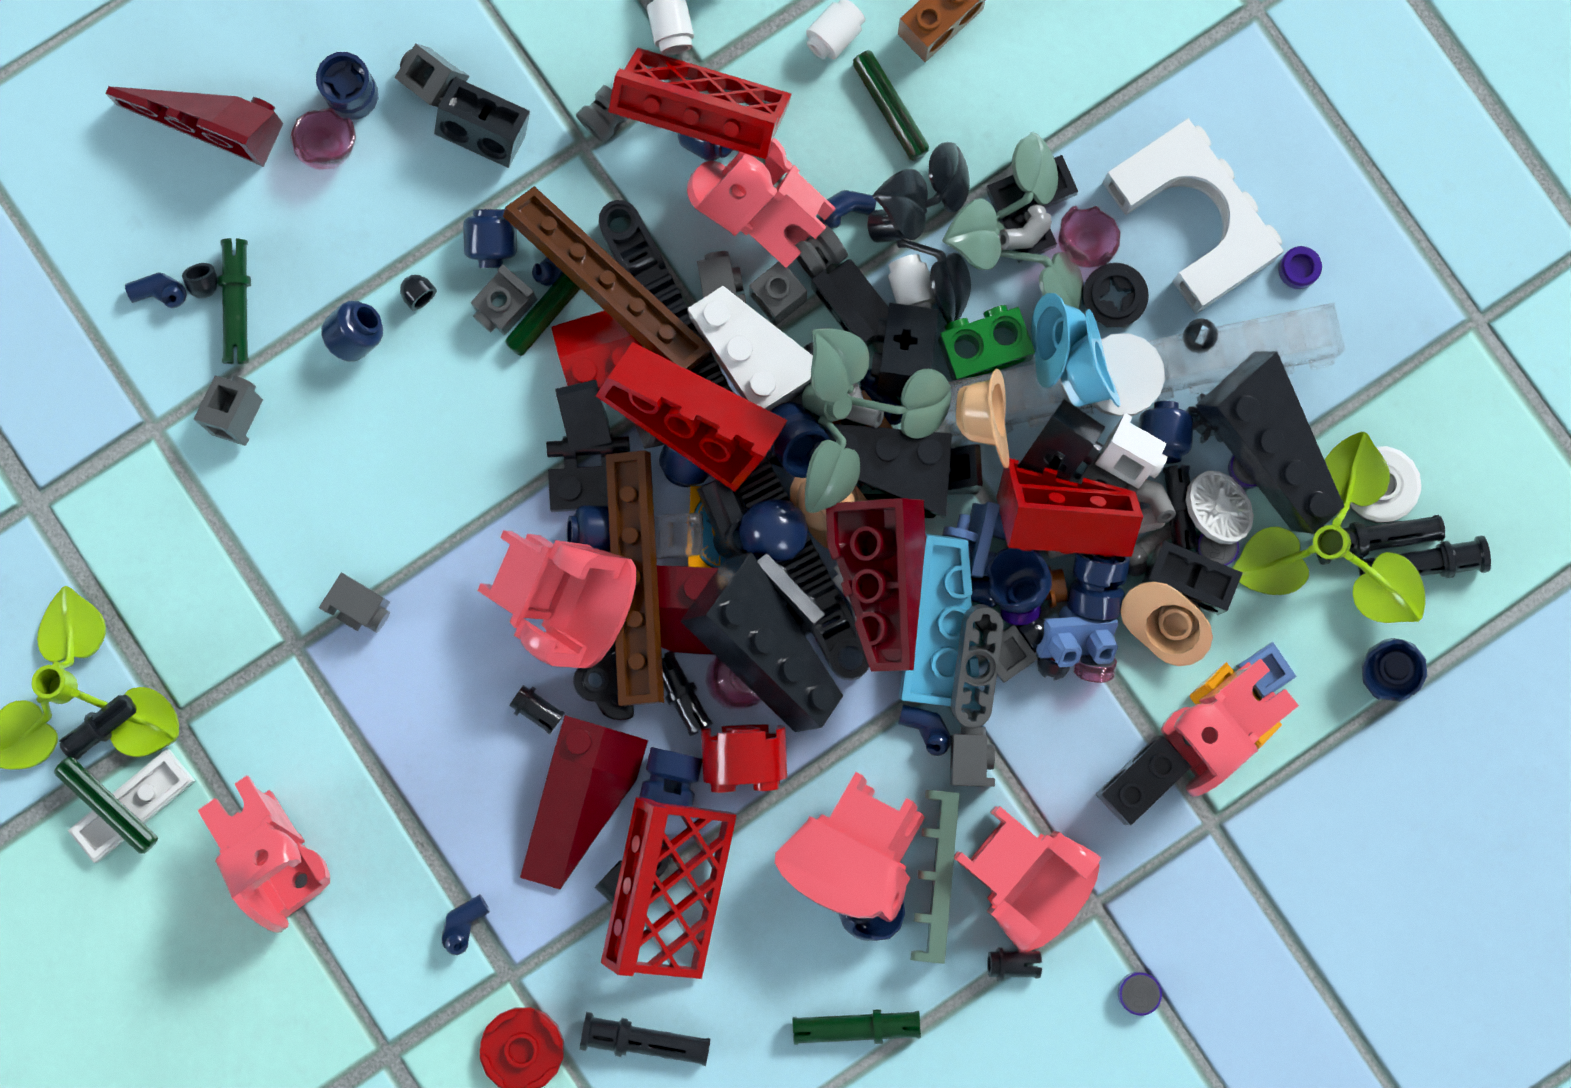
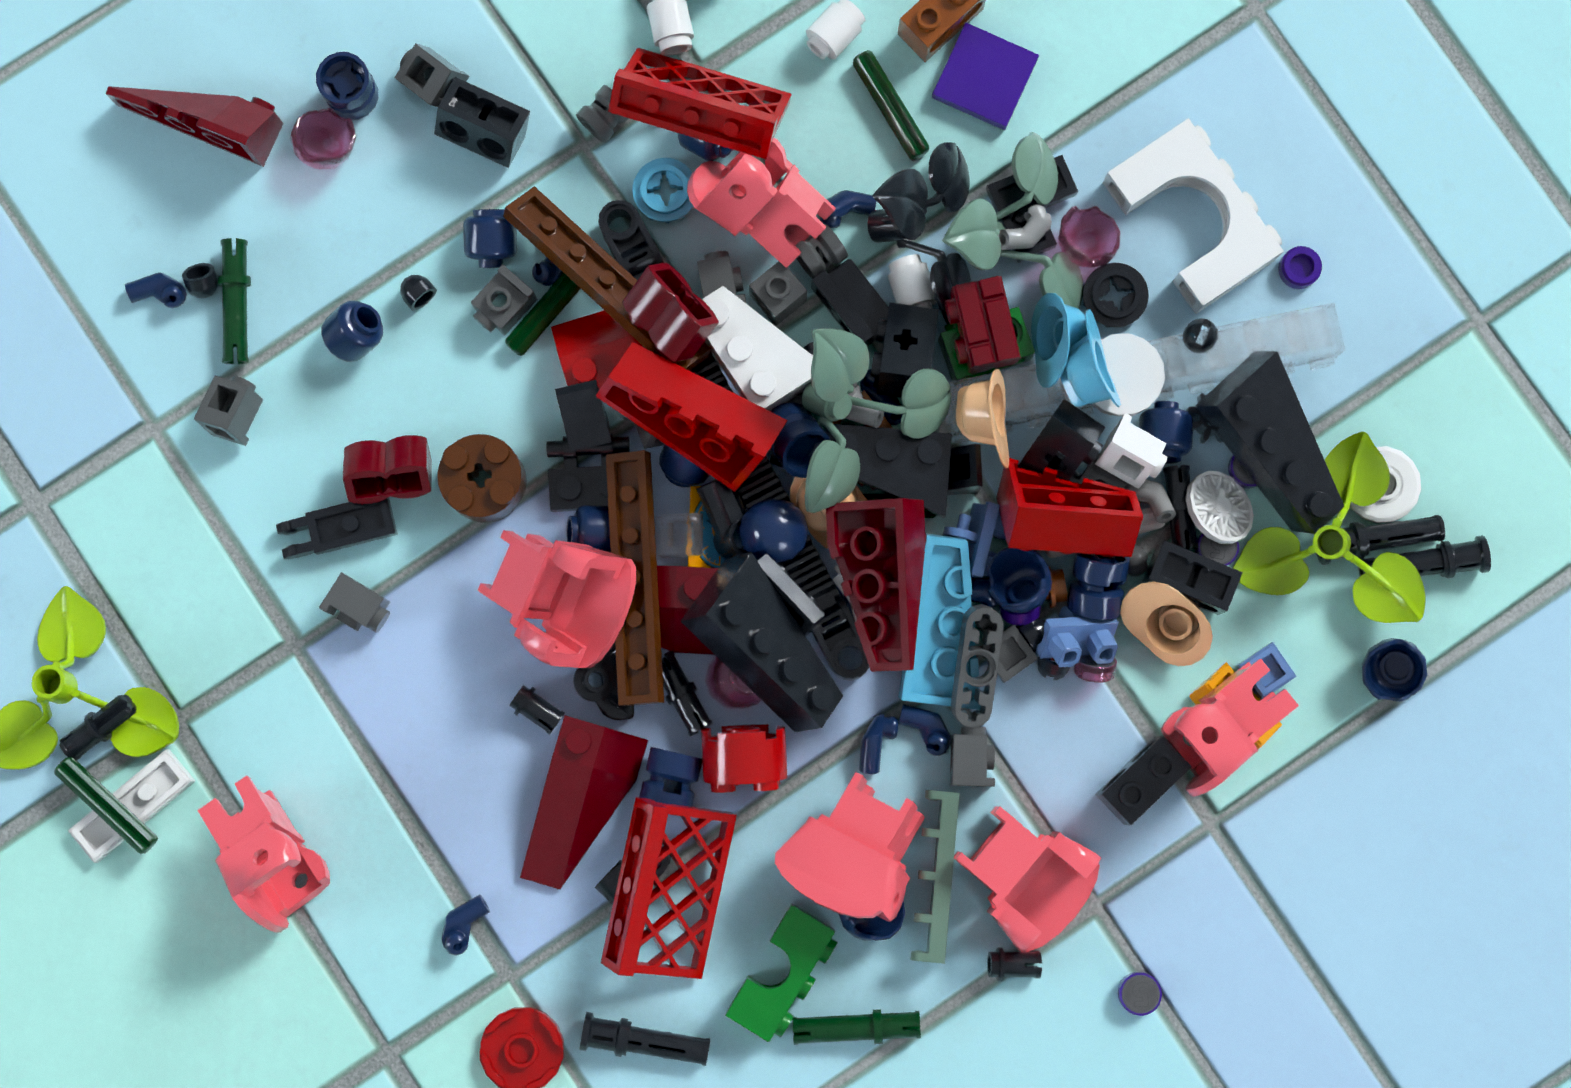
none -> black hinge [276,497,398,560]
none -> dark red brick [343,435,432,504]
none -> reddish brown brick [438,434,527,523]
none -> dark red brick [622,263,719,362]
none -> medium azure gear [632,158,693,224]
none -> green arch [725,903,838,1042]
none -> dark blue arm [859,714,898,774]
none -> dark purple tile [931,22,1039,131]
none -> dark red brick [945,276,1021,374]

